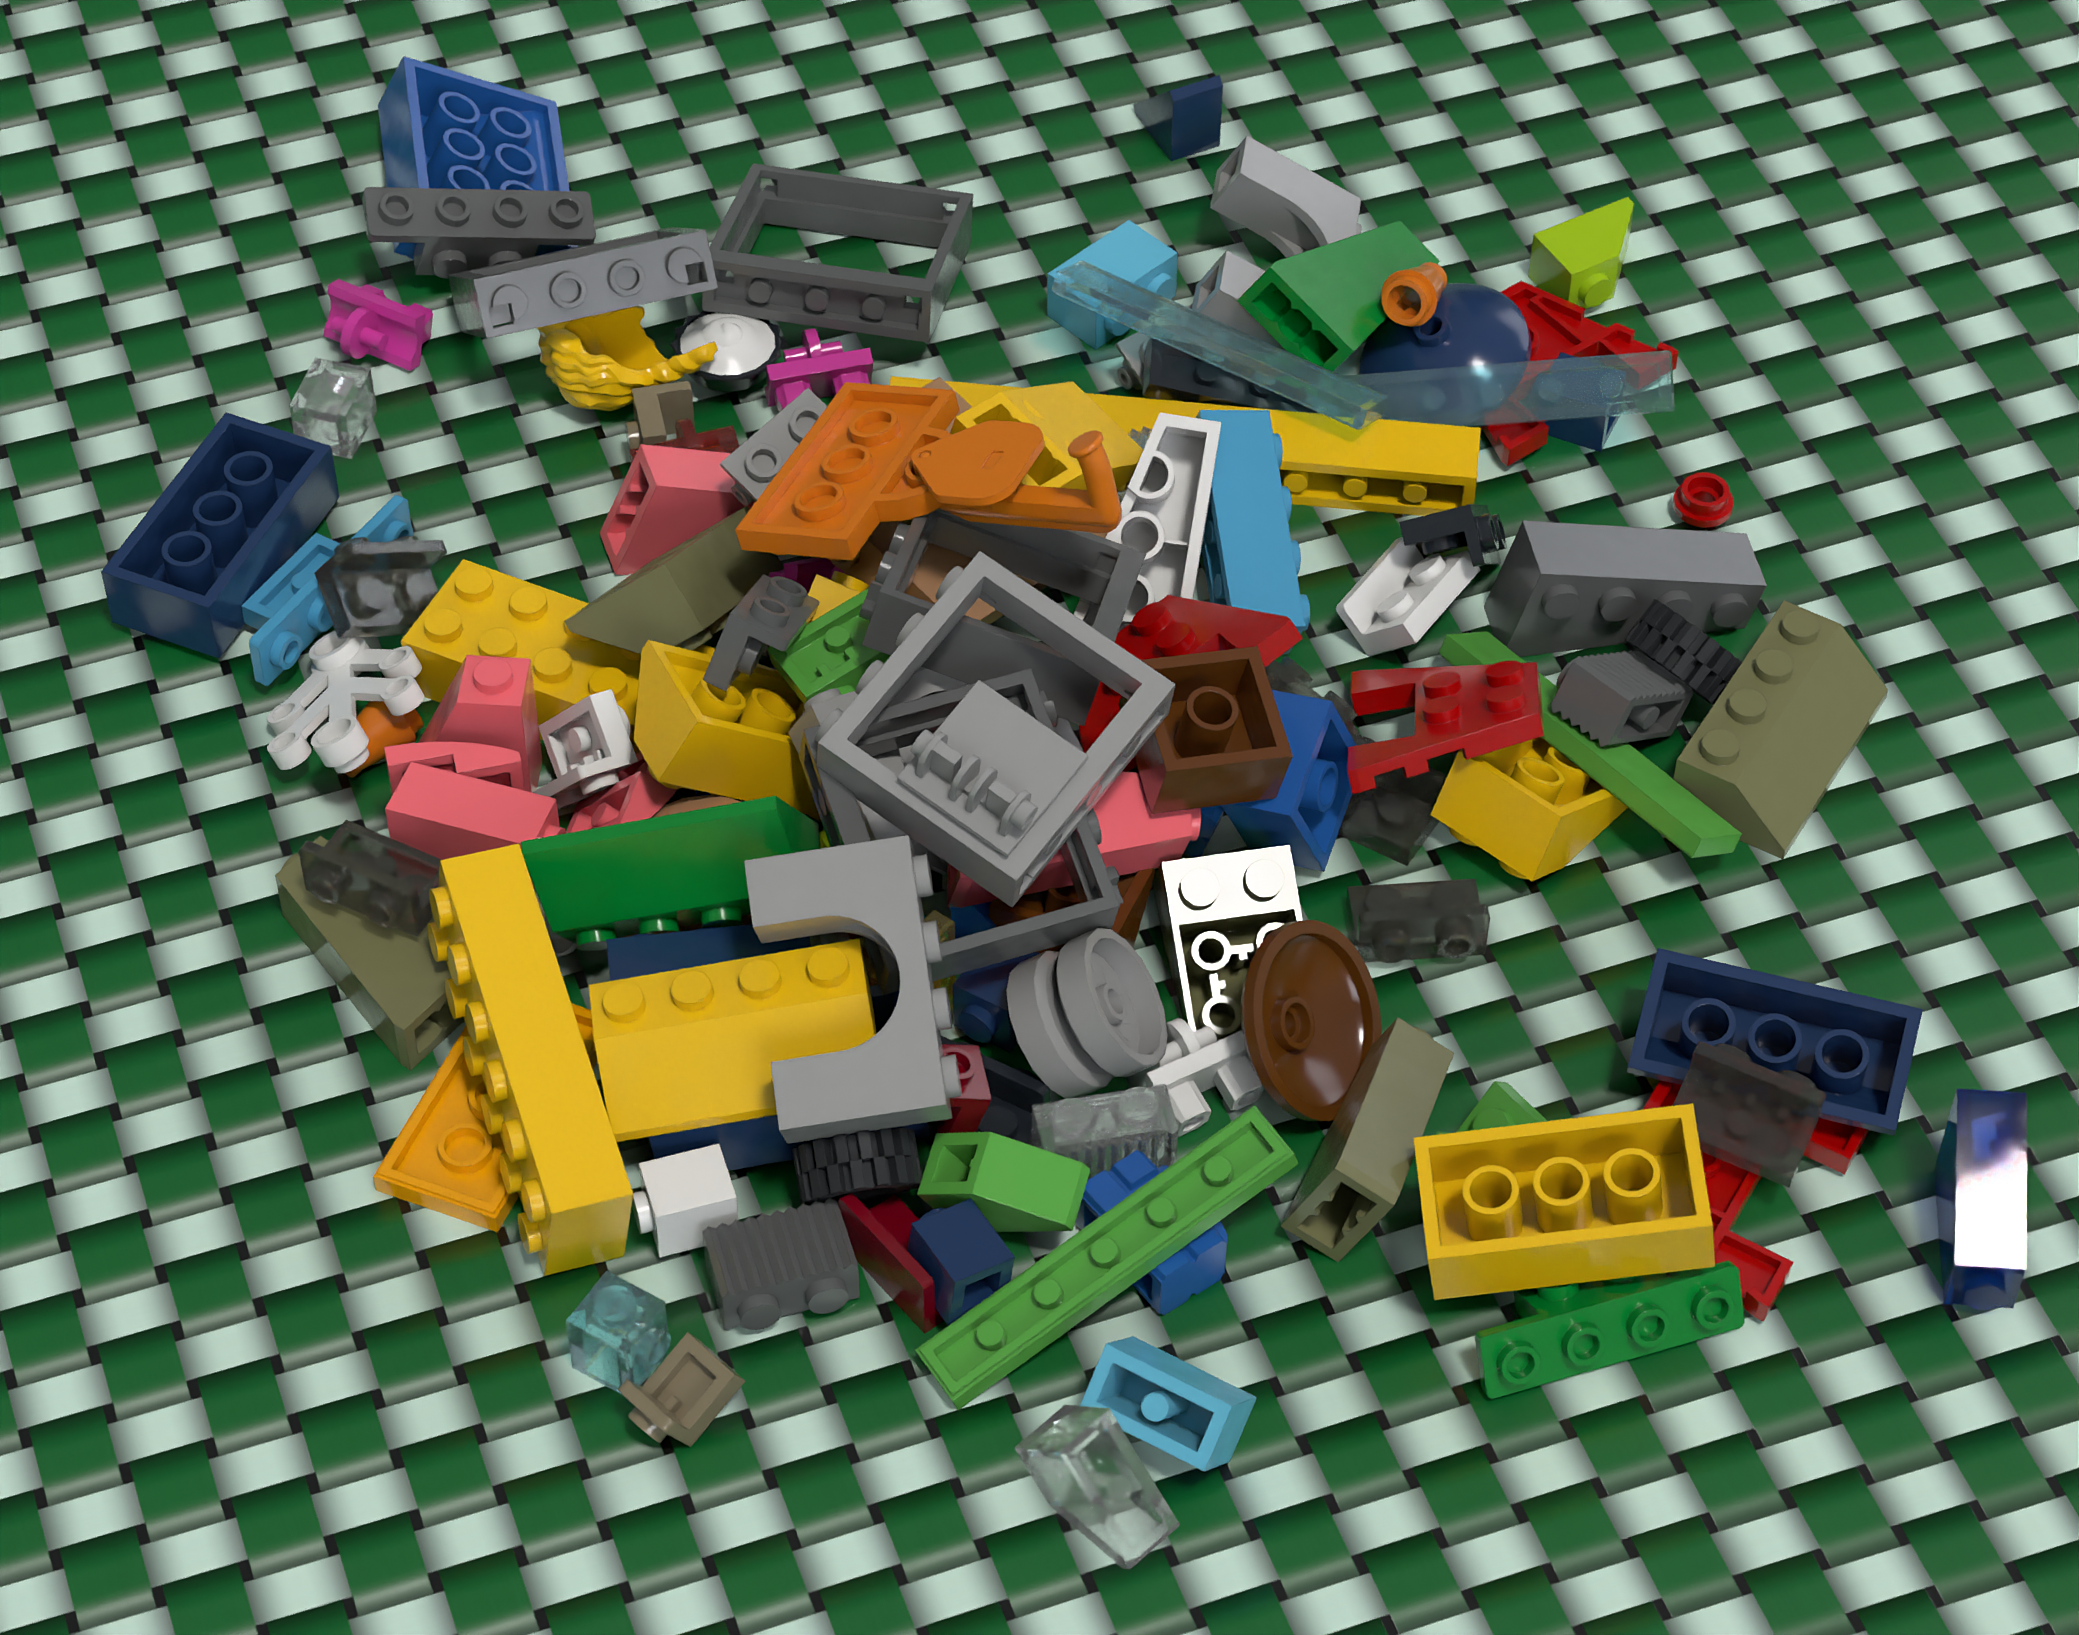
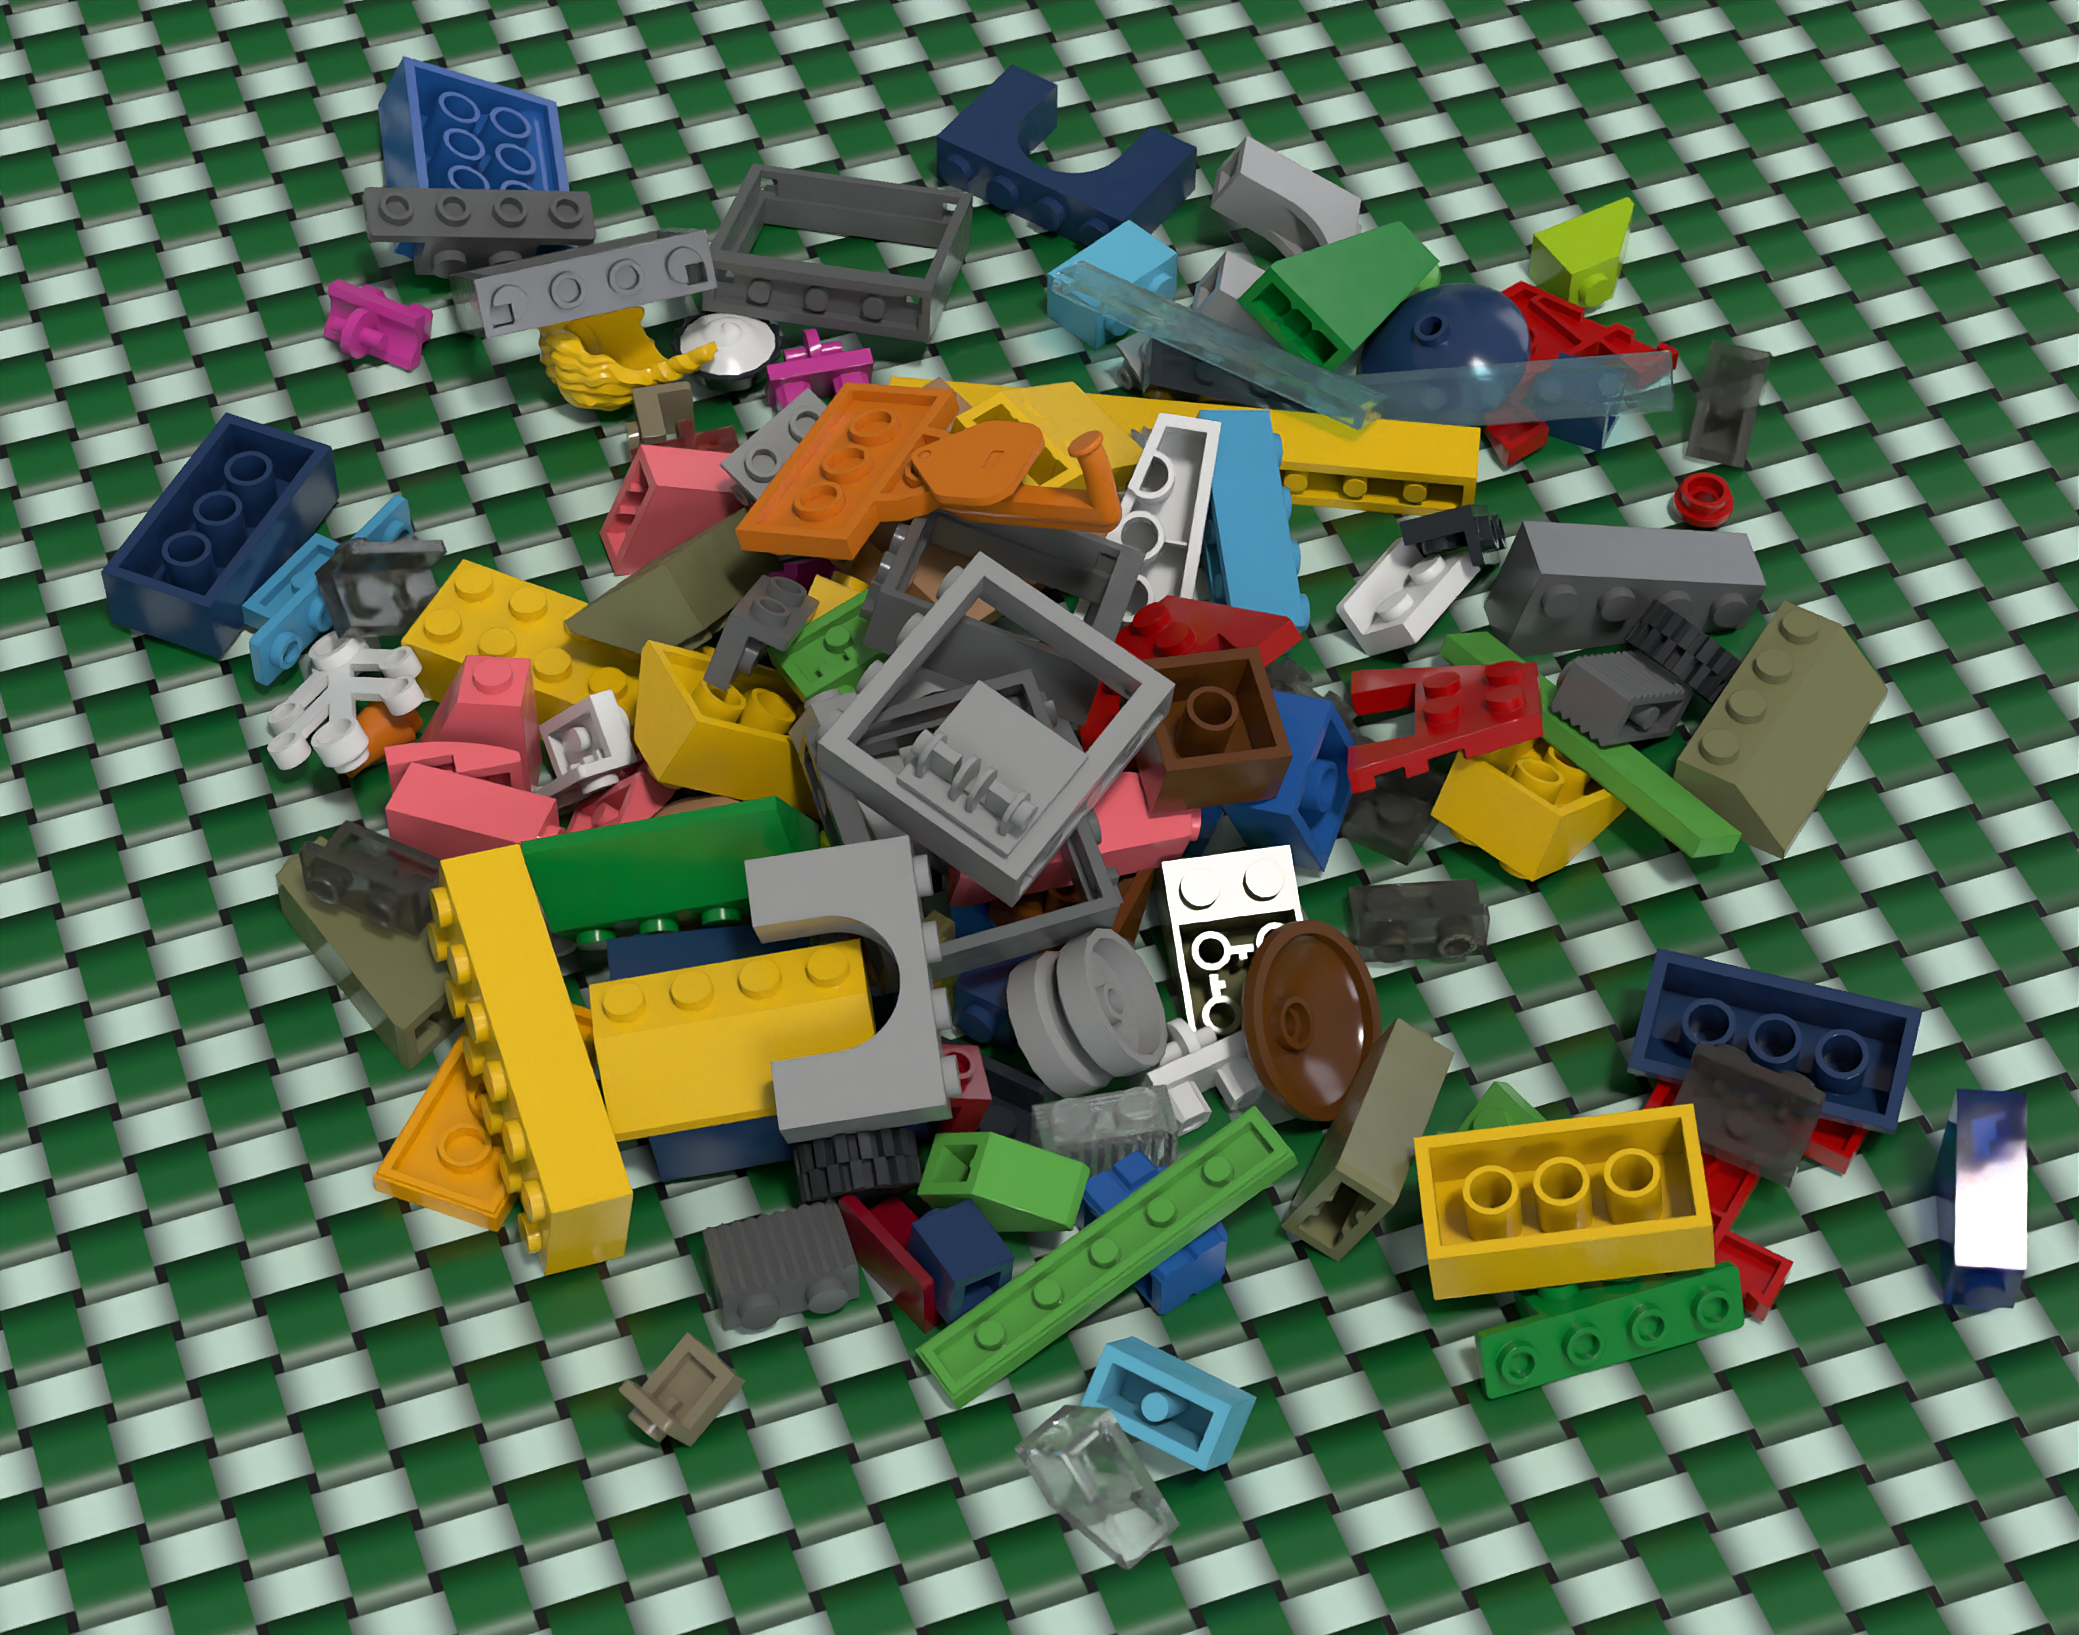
clear brick [289,358,377,459] -> none
clear light blue brick [566,1271,671,1395] -> none
white brick [632,1144,739,1257] -> none
dark blue slope [1133,75,1223,161] -> none
orange cone [1381,262,1447,327] -> none
none -> dark blue arch [936,65,1197,248]
none -> clear smoke slope [1685,340,1773,468]

